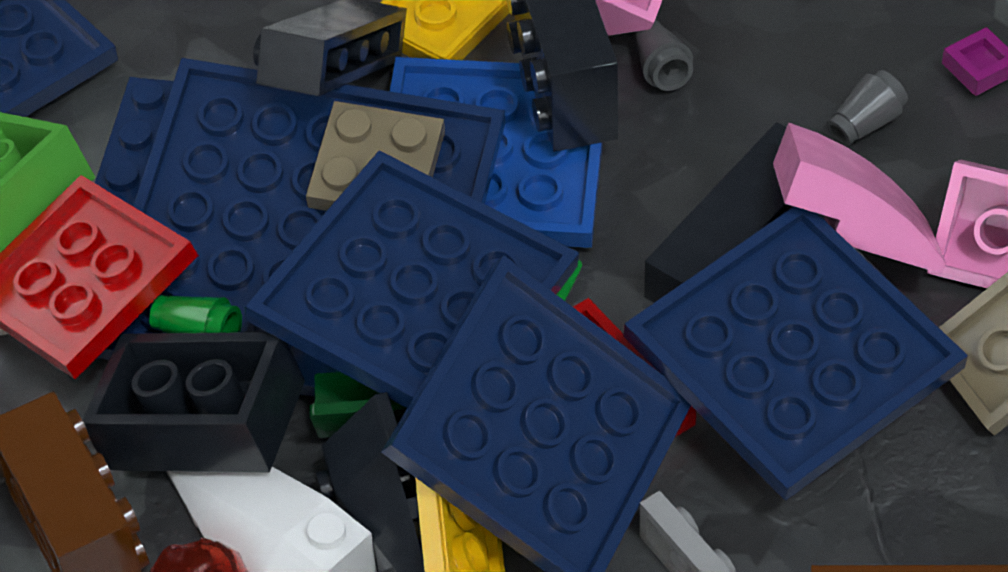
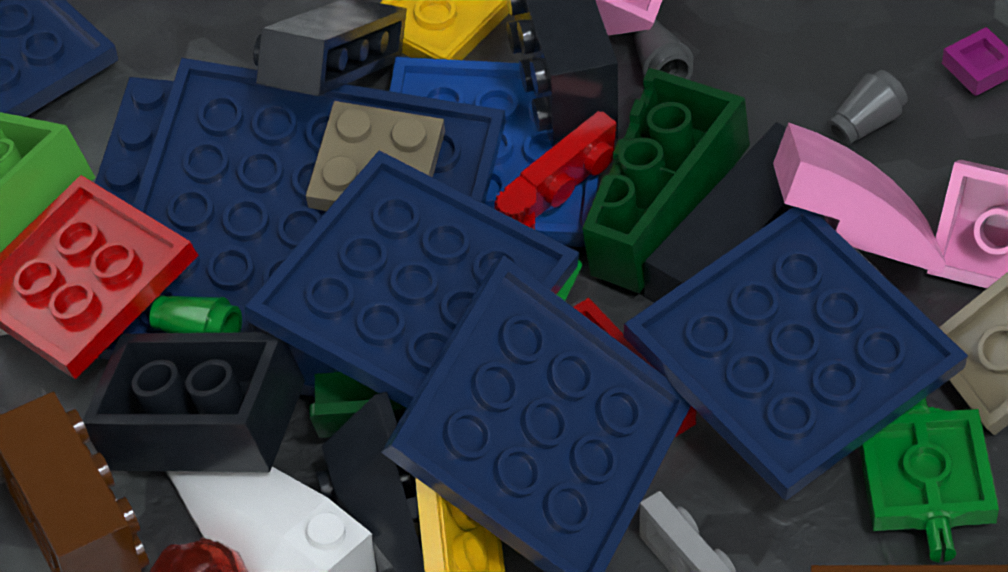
none -> red hinge [494,111,616,230]
none -> dark green wedge [582,67,750,293]
none -> green plate [859,397,999,563]

